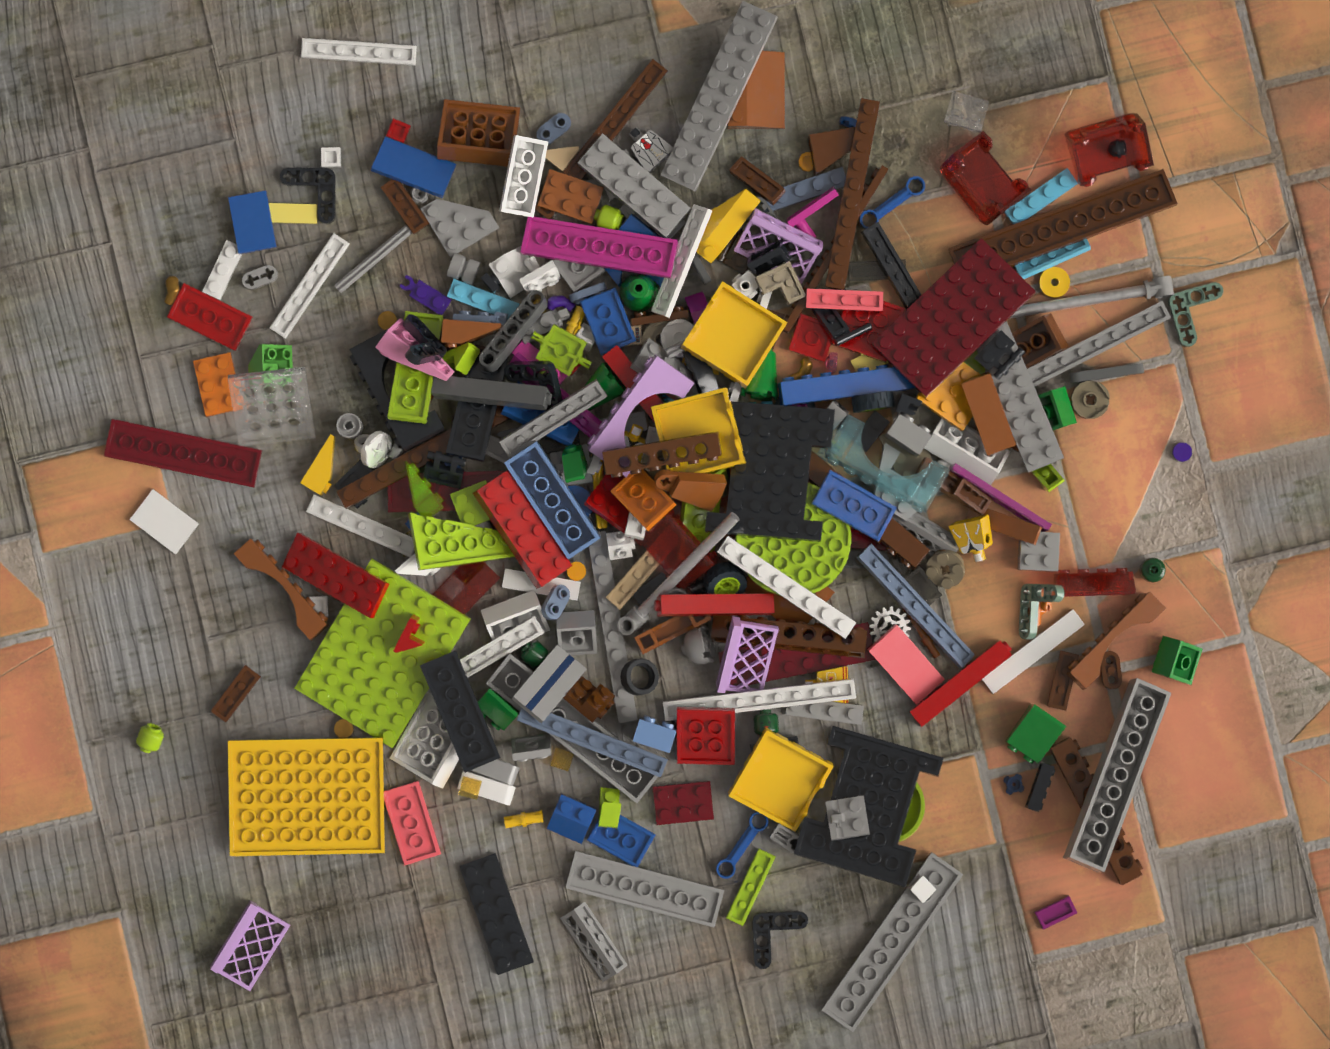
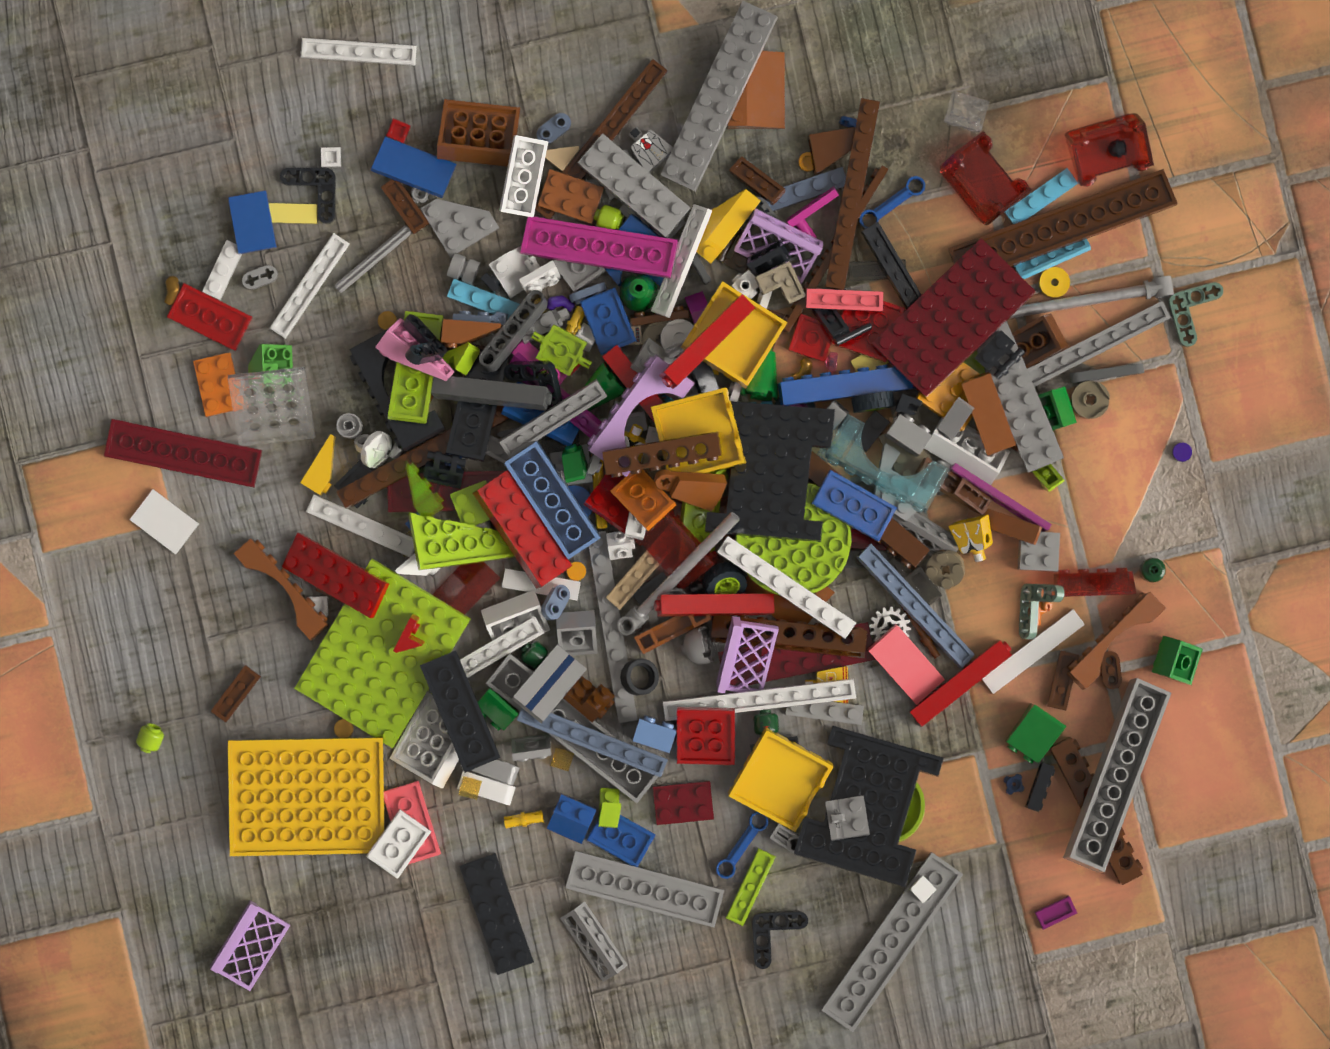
dark purple plate [400,275,452,315] -> none
none -> white tile [366,809,431,879]
none -> red brick [659,294,755,389]
none -> light grey tile [937,397,975,439]

